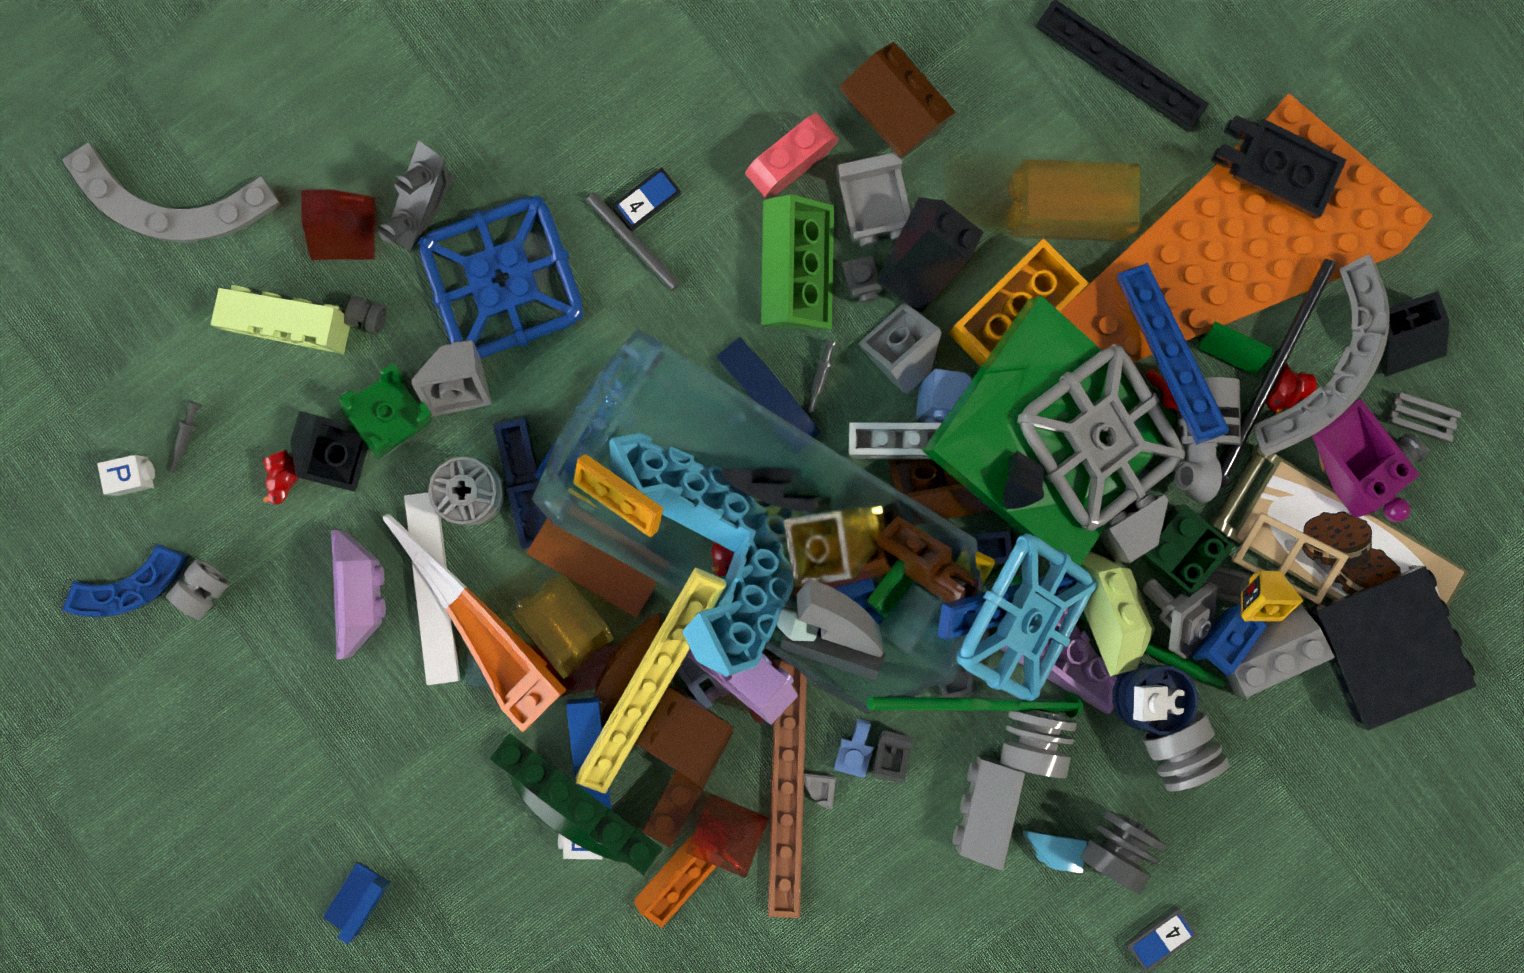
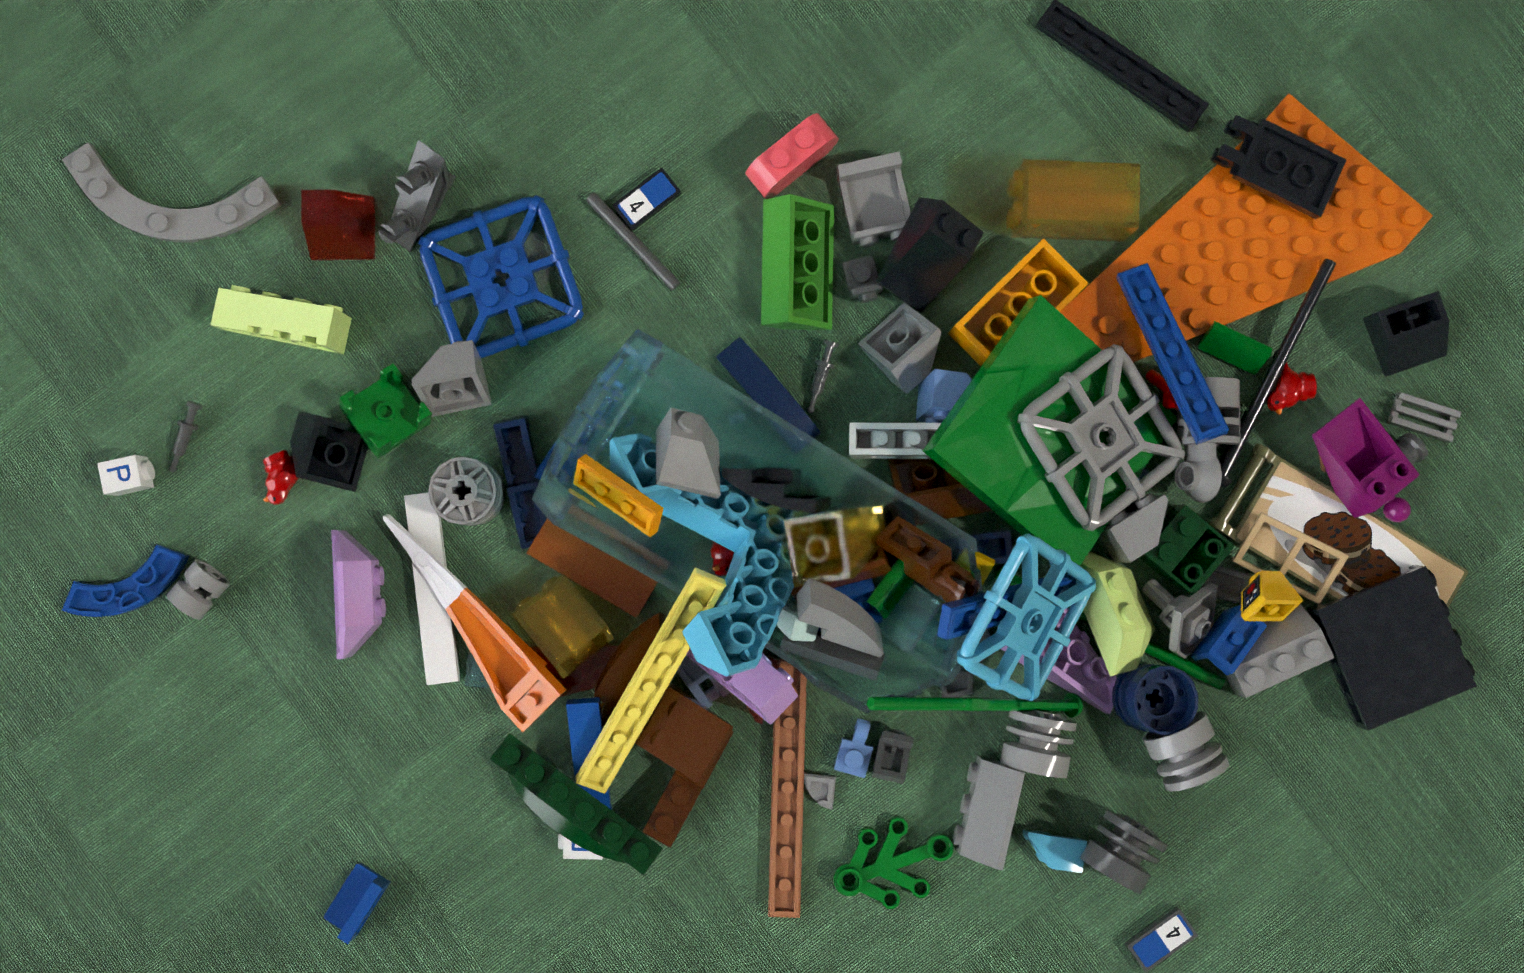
dark grey wheel [344,295,387,335] -> none
orange slope [634,830,726,928] -> none
clear red slope [686,793,769,878] -> none
reddish brown slope [838,41,956,159] -> none
black tile [1003,451,1044,509] -> none
white plate [1133,685,1184,721] -> none
light grey plate [1253,254,1390,456] -> none
none -> light grey slope [656,408,721,499]
none -> green plant [833,816,954,909]

